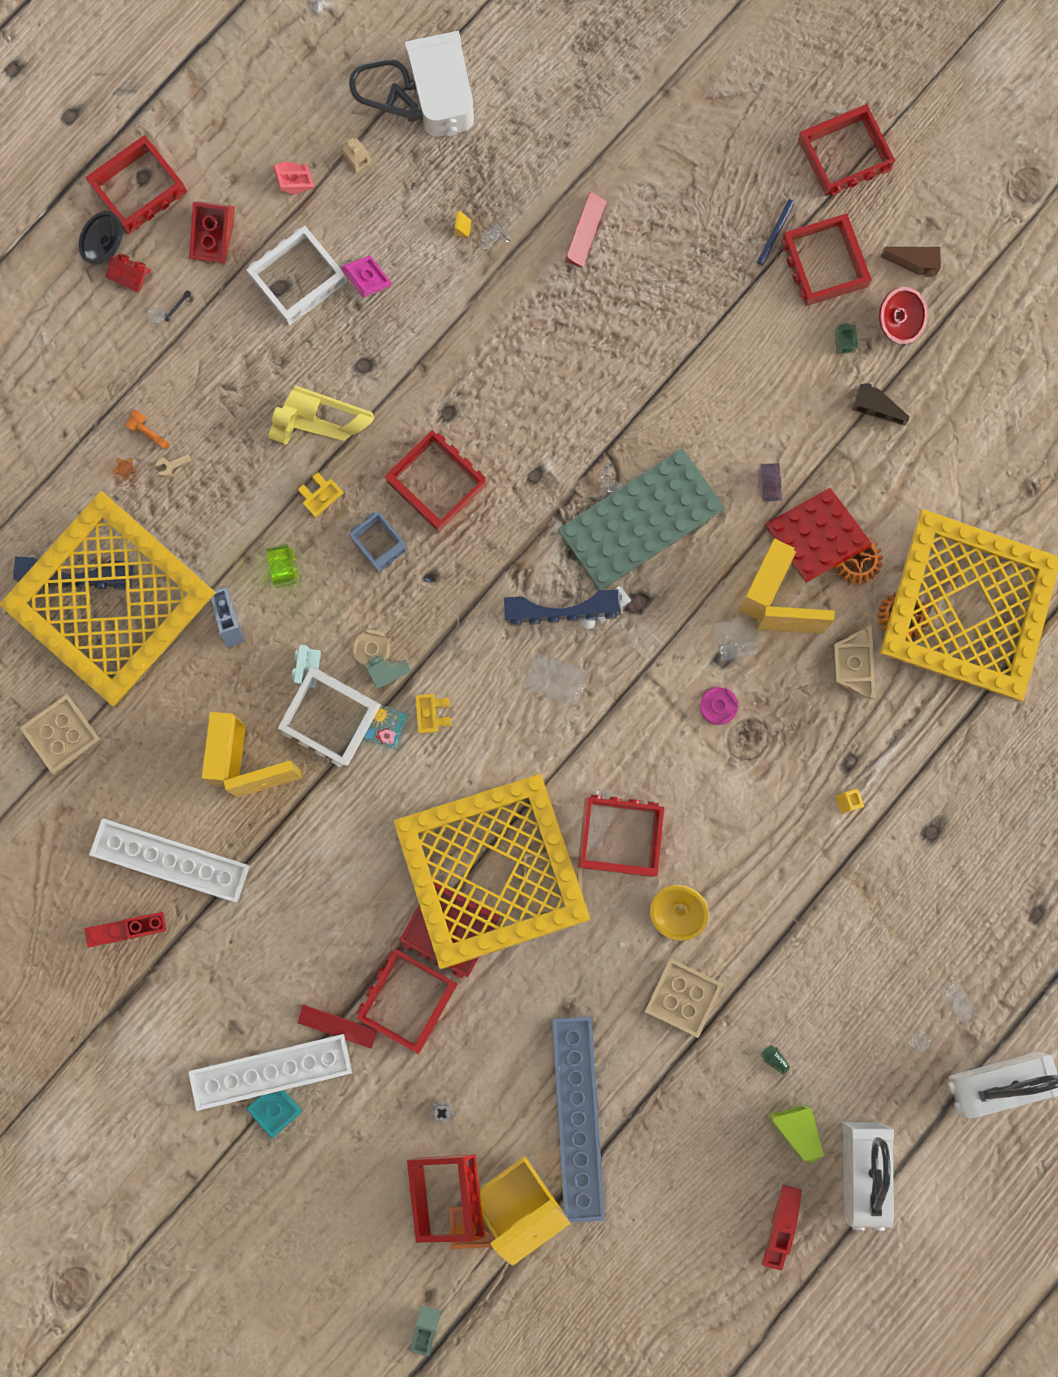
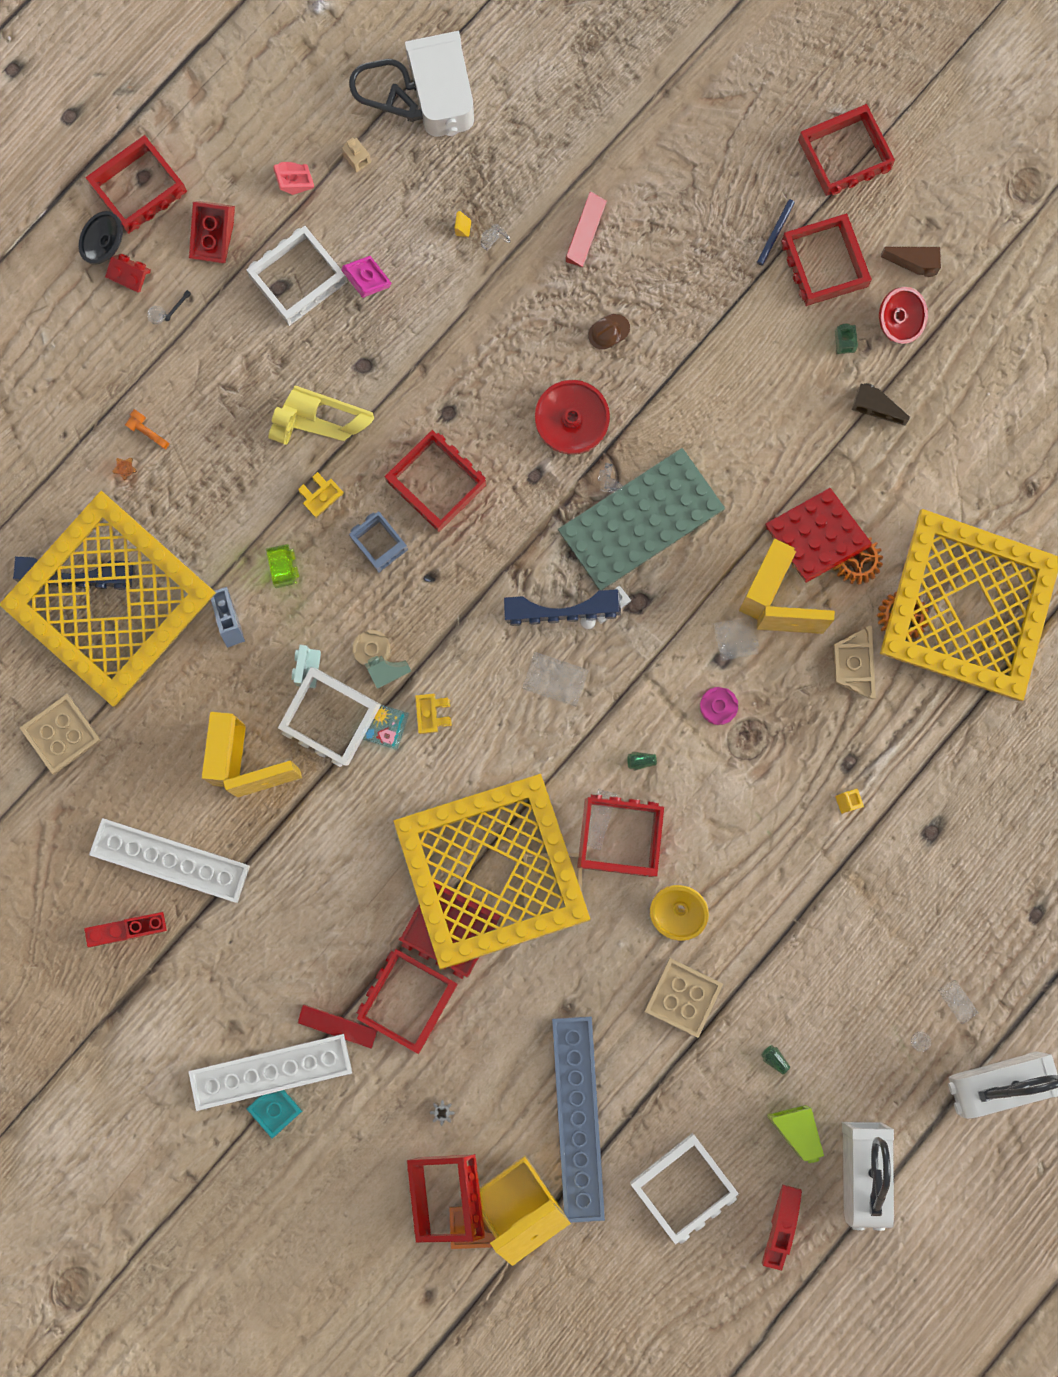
tan bar [155,454,191,477] -> none
sand green arch [410,1306,441,1357] -> none
slope [758,463,782,502] -> none
none -> red dish [535,380,610,455]
none -> reddish brown piece [588,314,630,350]
none -> clear green cone [627,752,657,771]
none -> white window [630,1133,739,1245]

